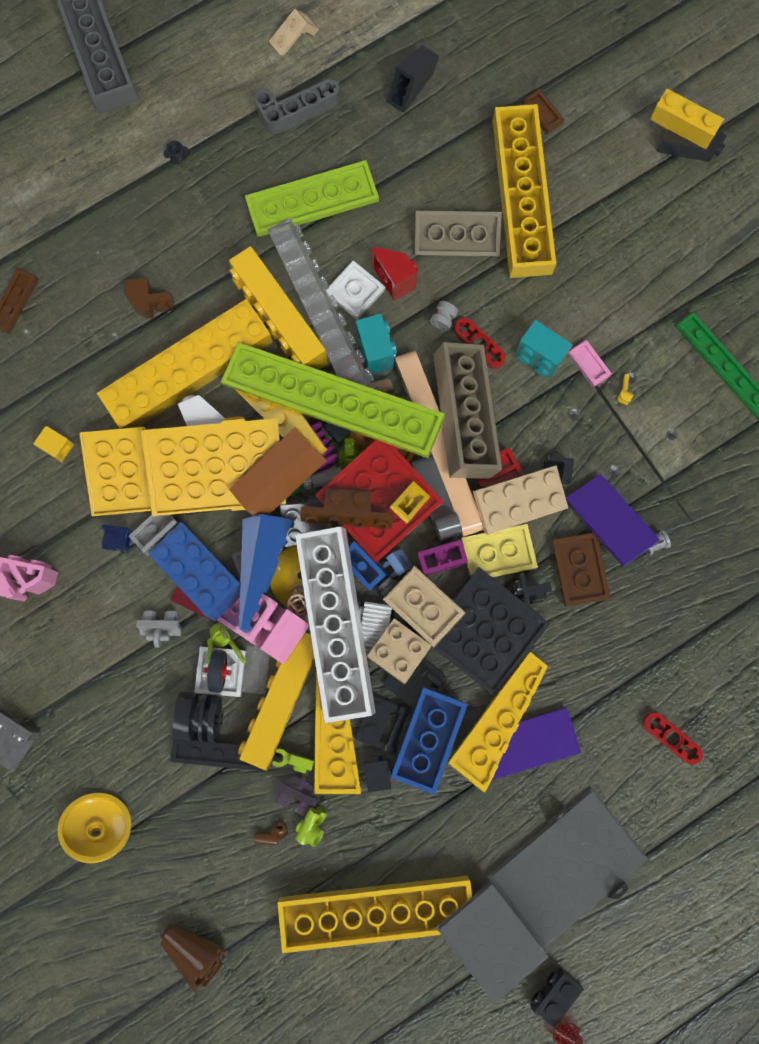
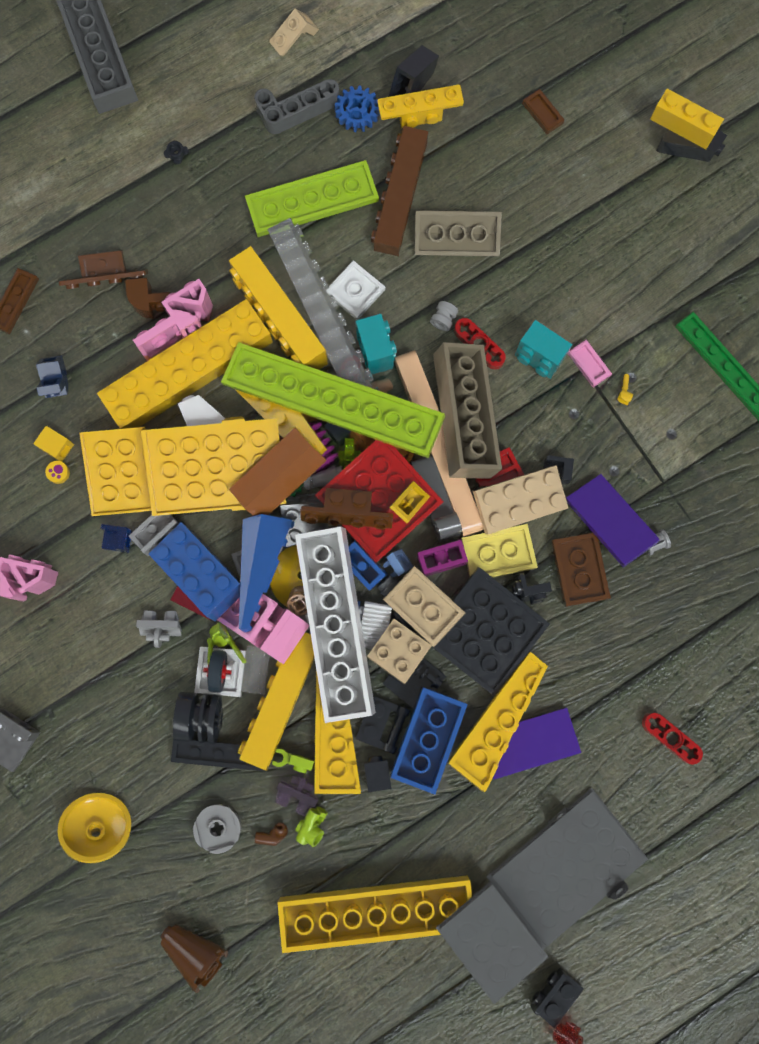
red slope [372,247,418,301] -> none
yellow brick [492,104,556,278] -> none
none -> dark blue brick [36,355,68,398]
none -> yellow tile [45,461,70,484]
none -> reddish brown bracket [58,250,148,289]
none -> bright pink piece [133,279,213,361]
none -> light grey plate [193,804,241,854]
none -> blue gear [335,85,380,132]
none -> reddish brown brick [371,126,429,257]
none -> yellow bracket [377,85,464,128]

